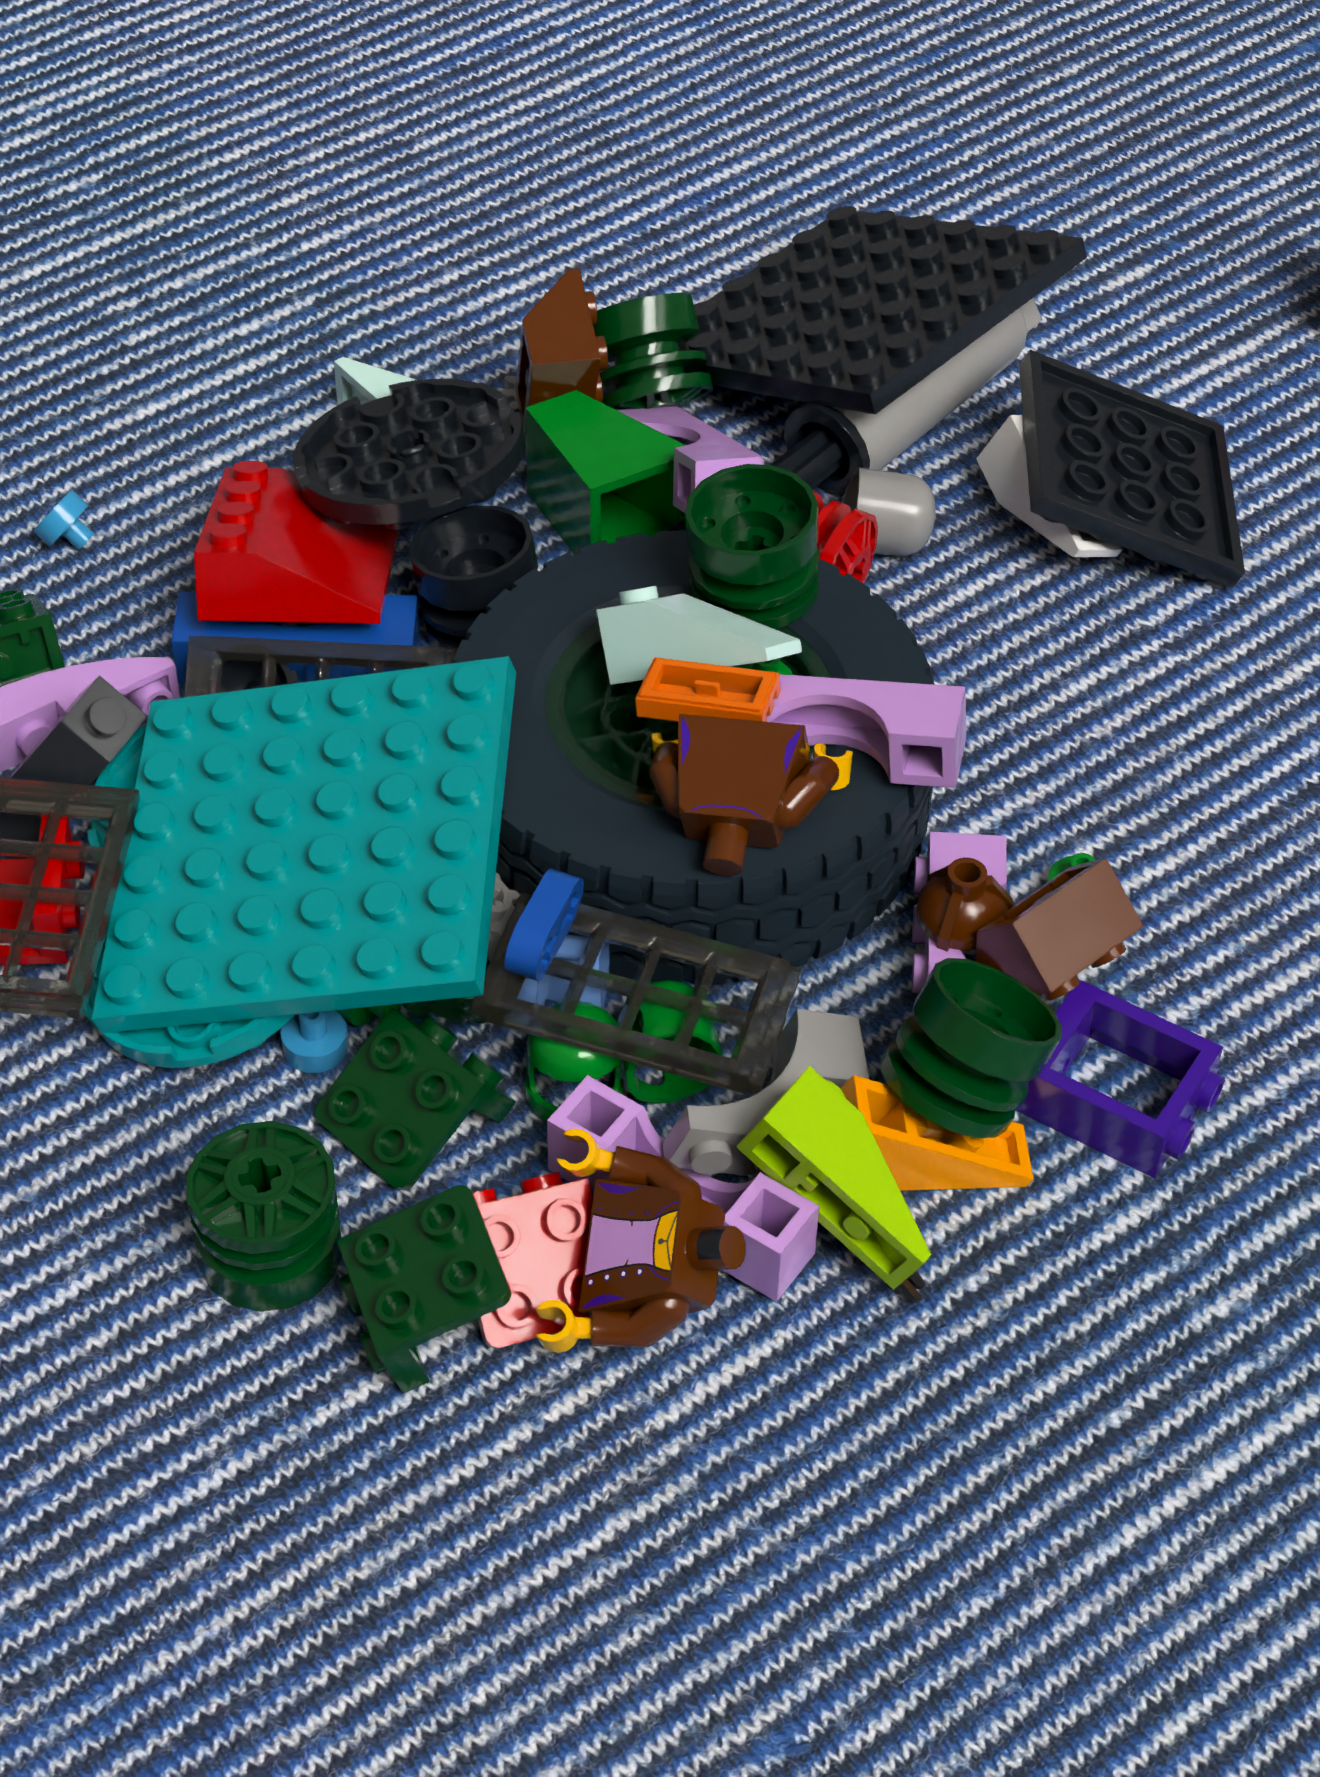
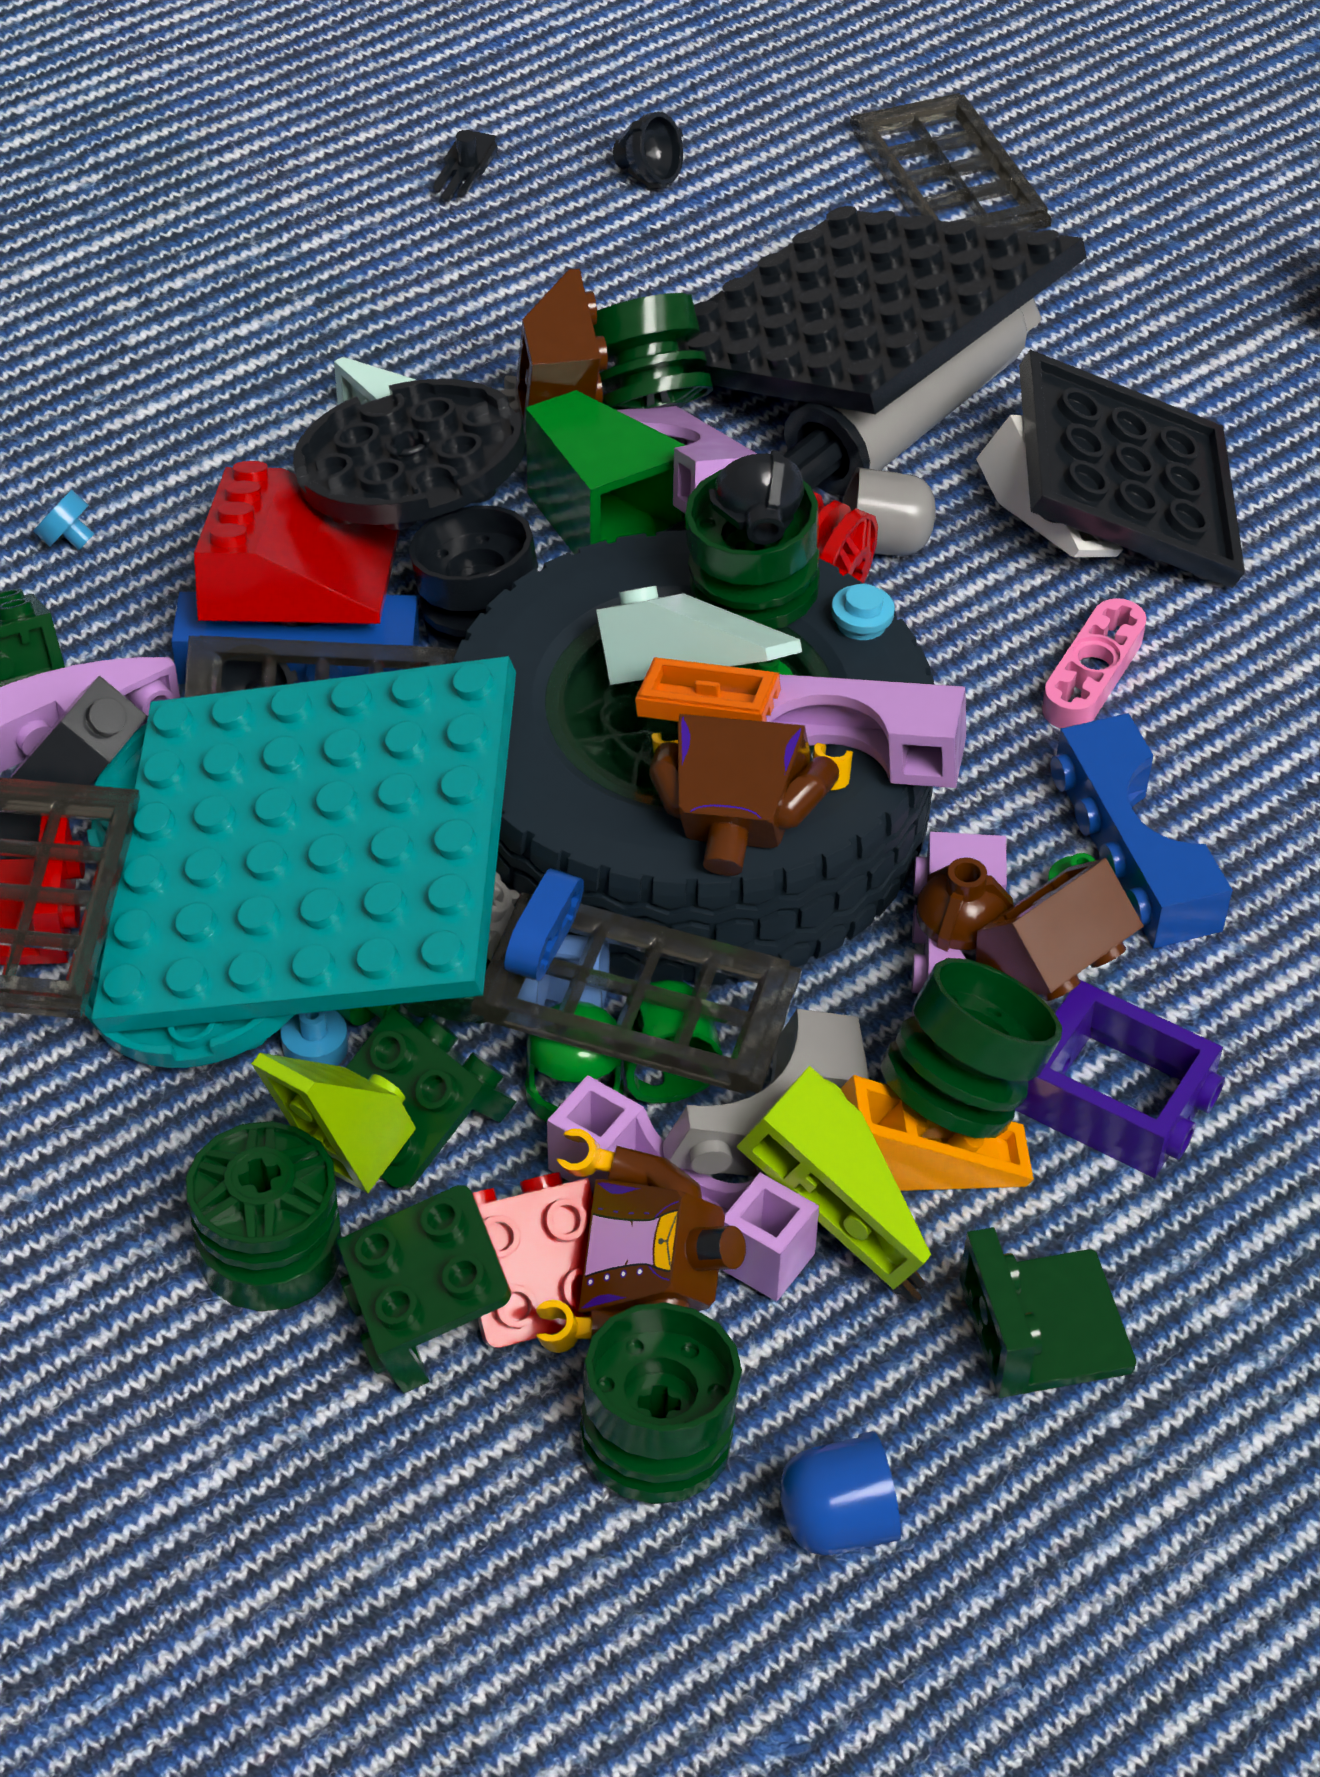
none -> lime slope [251,1053,416,1193]
none -> black piece [433,130,498,202]
none -> dark green wheel [579,1302,742,1504]
none -> black piece [613,111,683,190]
none -> black piece [709,450,804,545]
none -> blue helmet [780,1431,901,1555]
none -> medium azure plate [831,584,895,640]
none -> clear smoke piece [850,93,1052,231]
none -> dark green bracket [959,1227,1136,1398]
none -> bright pink beam [1042,598,1146,728]
none -> blue arch [1050,713,1233,949]

